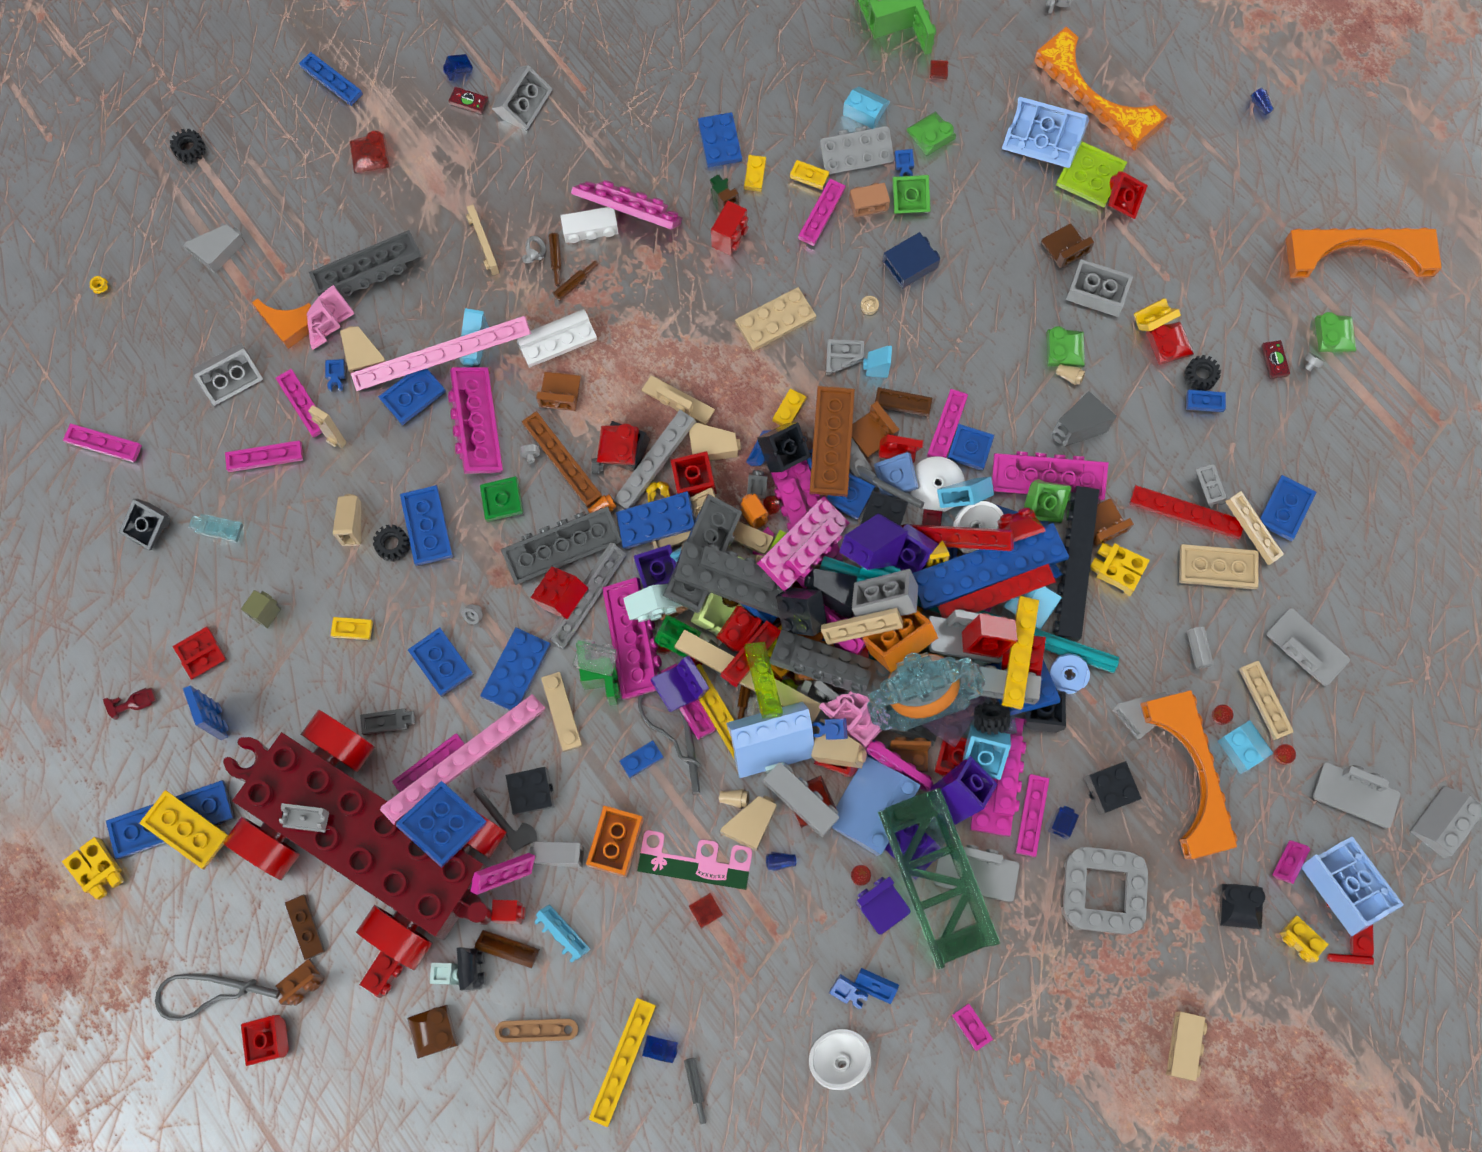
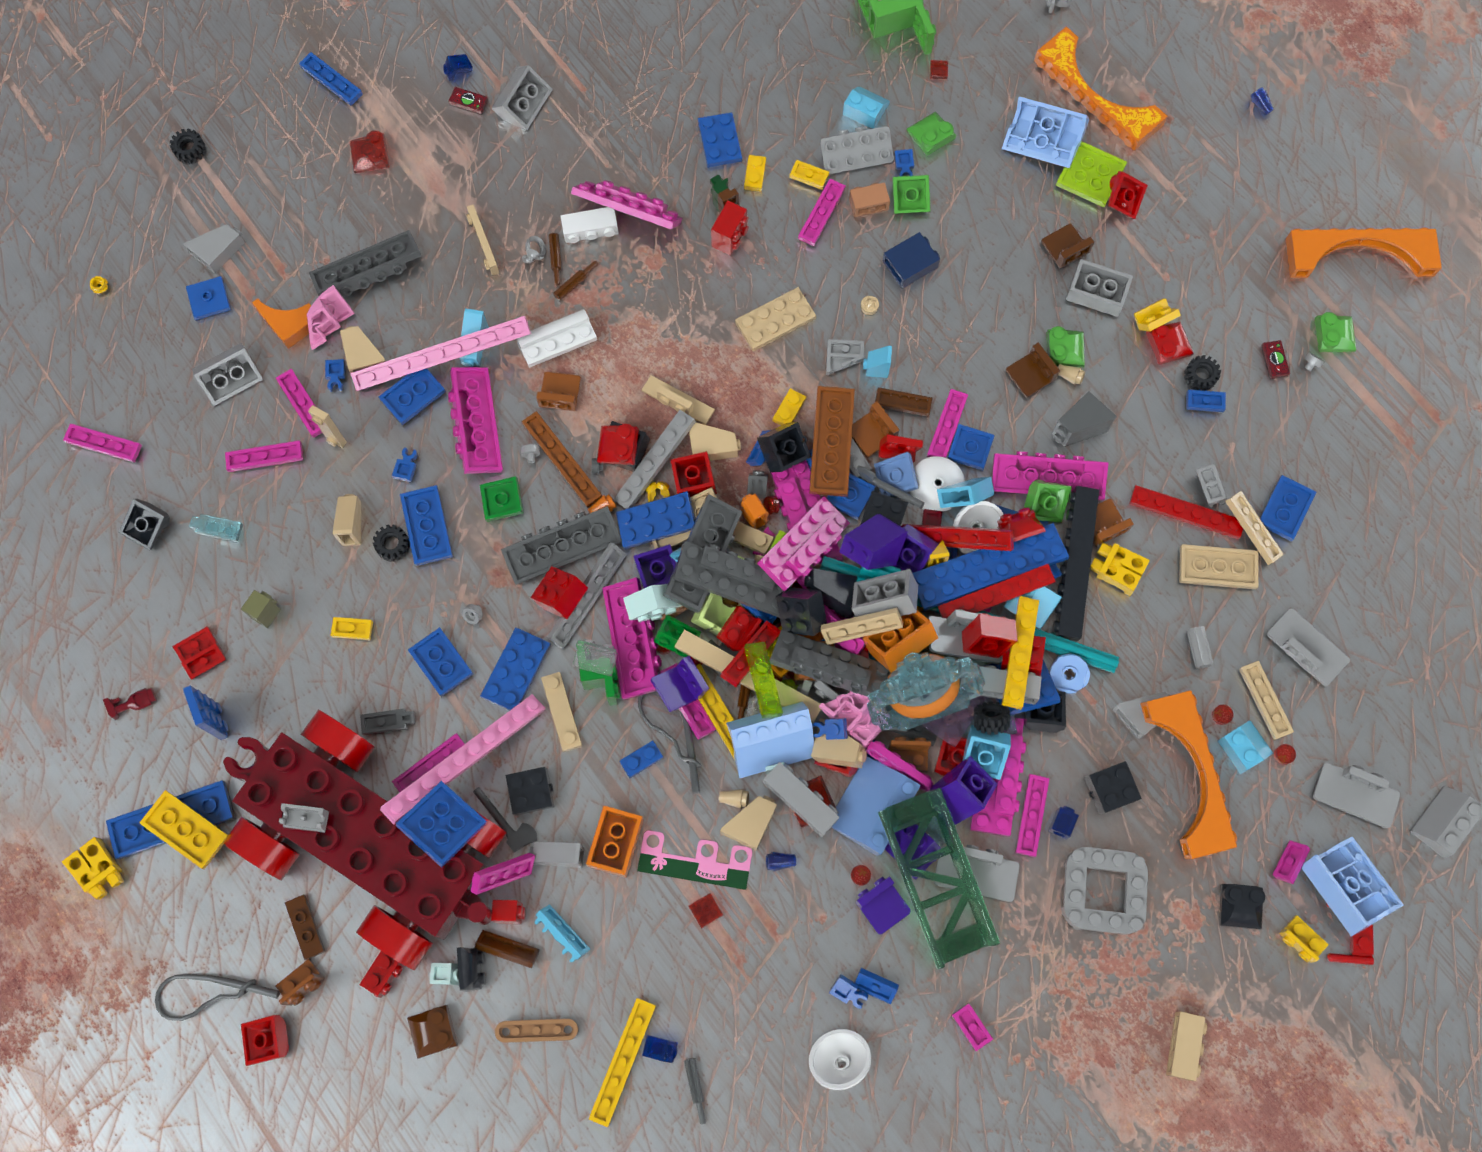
none -> blue plate [186,276,231,320]
none -> blue plate [392,447,418,482]
none -> reddish brown bracket [1006,342,1060,398]

